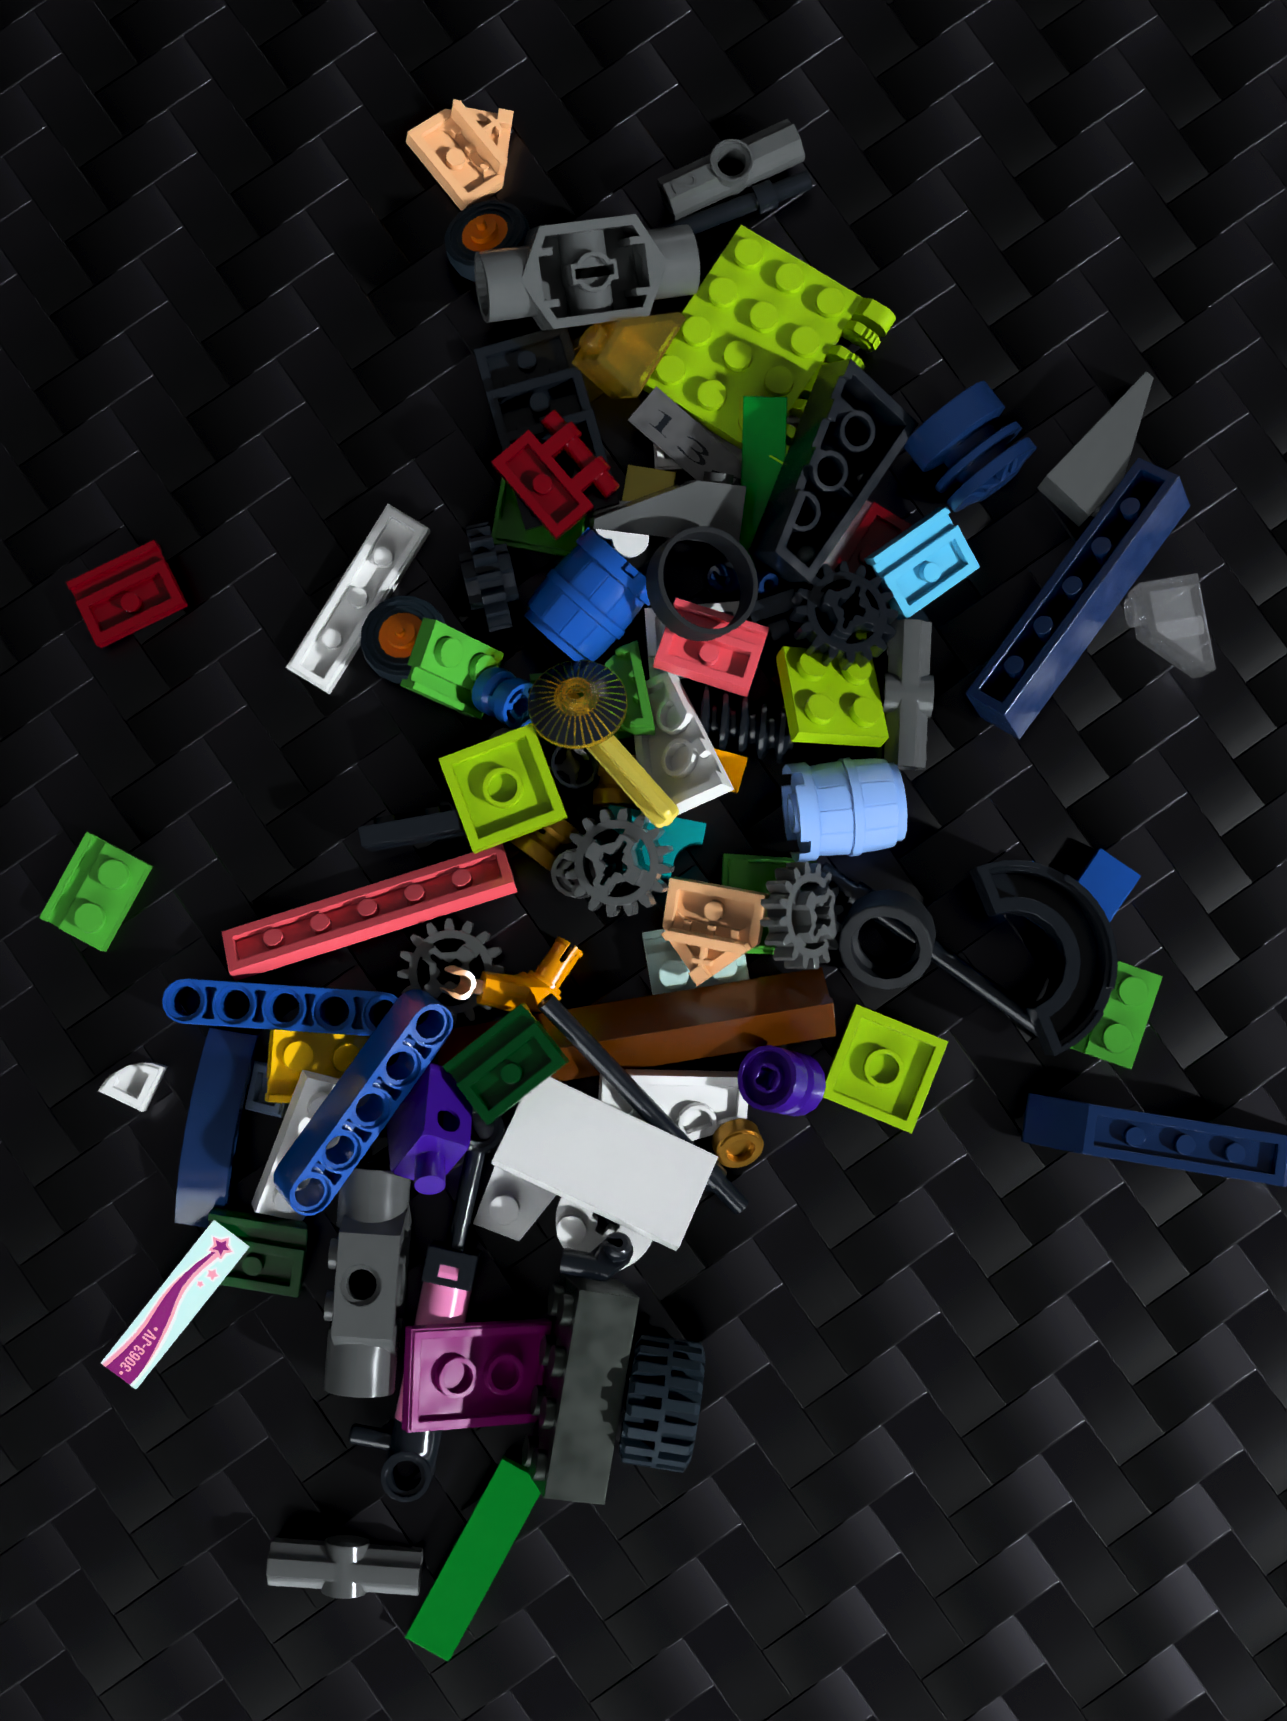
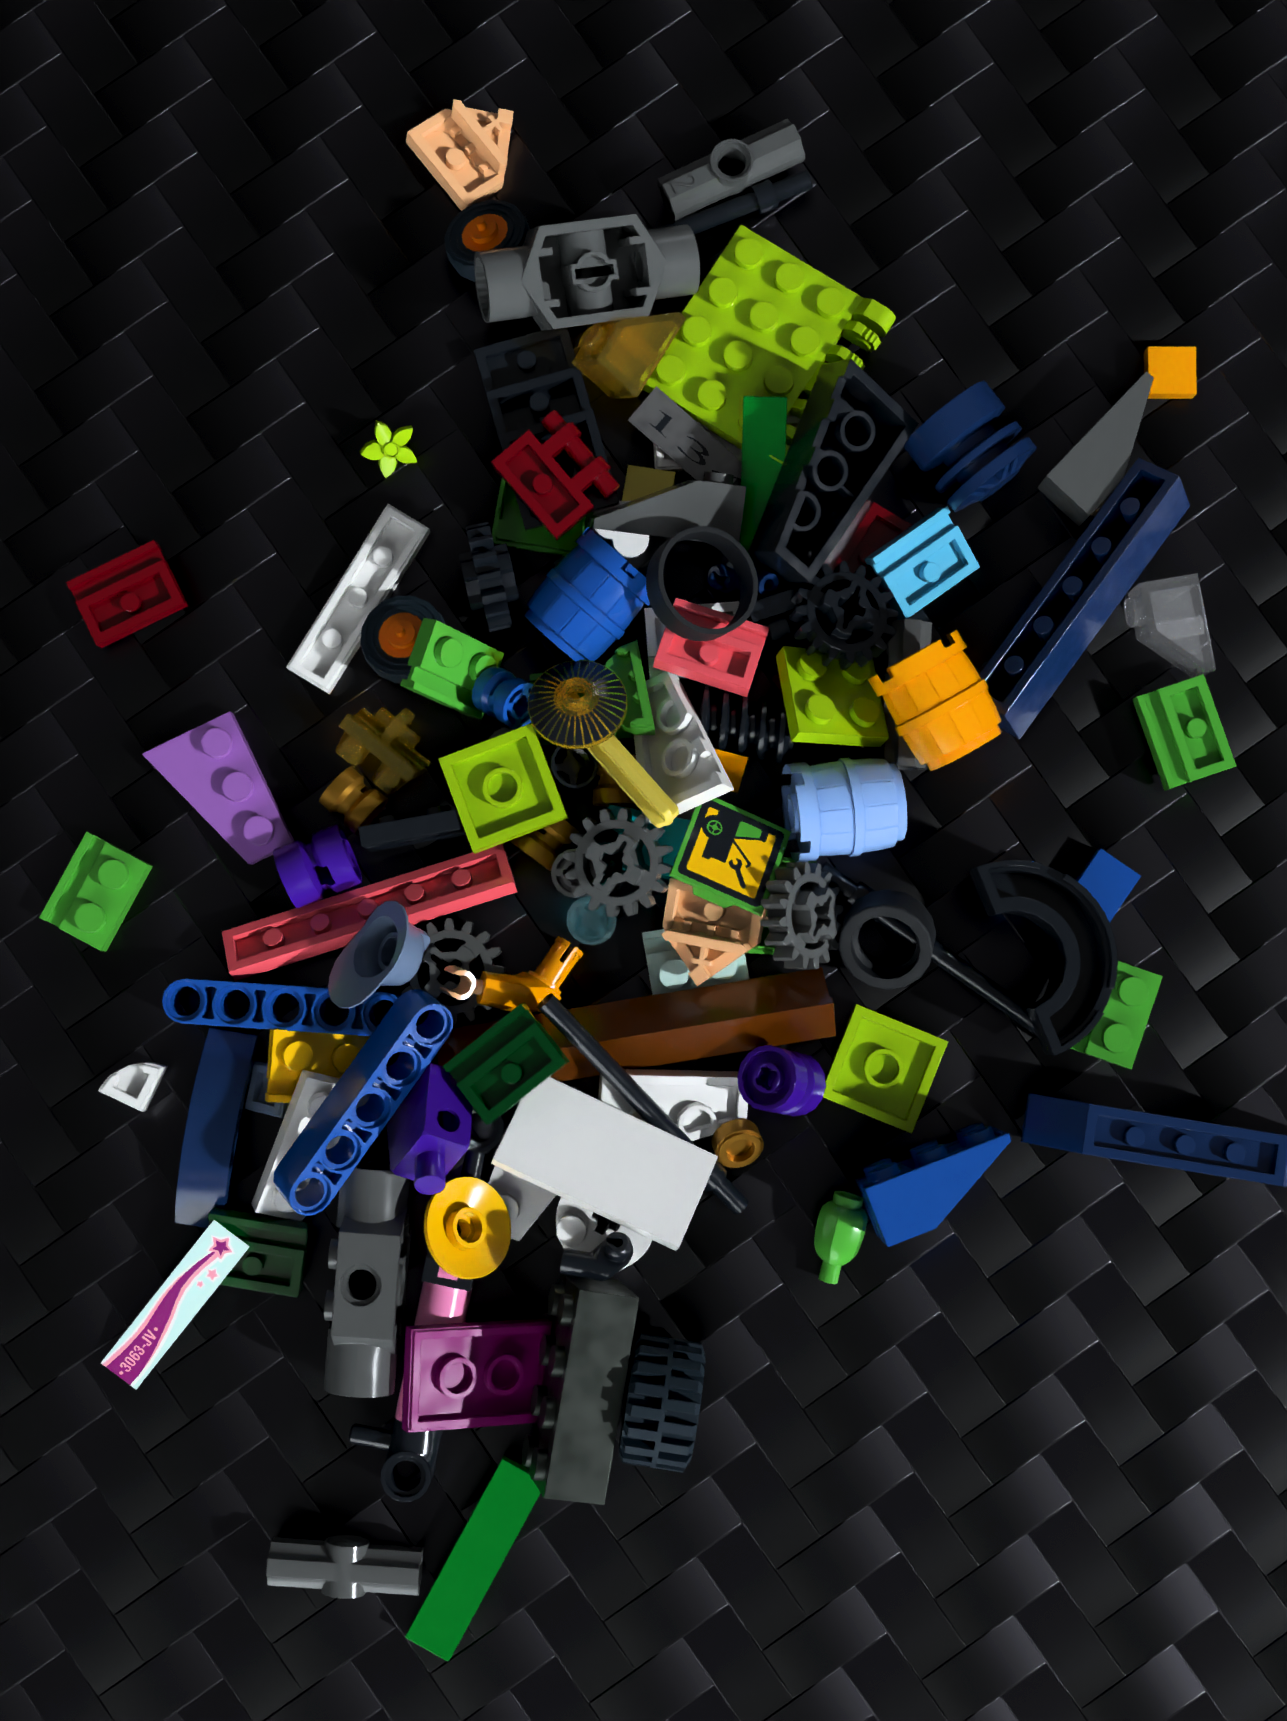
none -> medium lavender wing [142,711,294,865]
none -> dark purple wheel [273,824,363,909]
none -> pearl gold wheel [319,766,389,835]
none -> sand blue piece [328,901,430,1009]
none -> clear yellow hips [335,707,431,795]
none -> lime plant [359,420,417,478]
none -> yellow dish [424,1177,511,1279]
none -> clear light blue wheel [566,895,617,946]
none -> piece [669,798,791,917]
none -> bright green plant [814,1191,868,1284]
none -> blue slope [855,1122,1012,1247]
none -> light orange piece [868,630,1002,771]
none -> bright green plate [1132,674,1236,791]
none -> light orange tile [1144,346,1197,399]

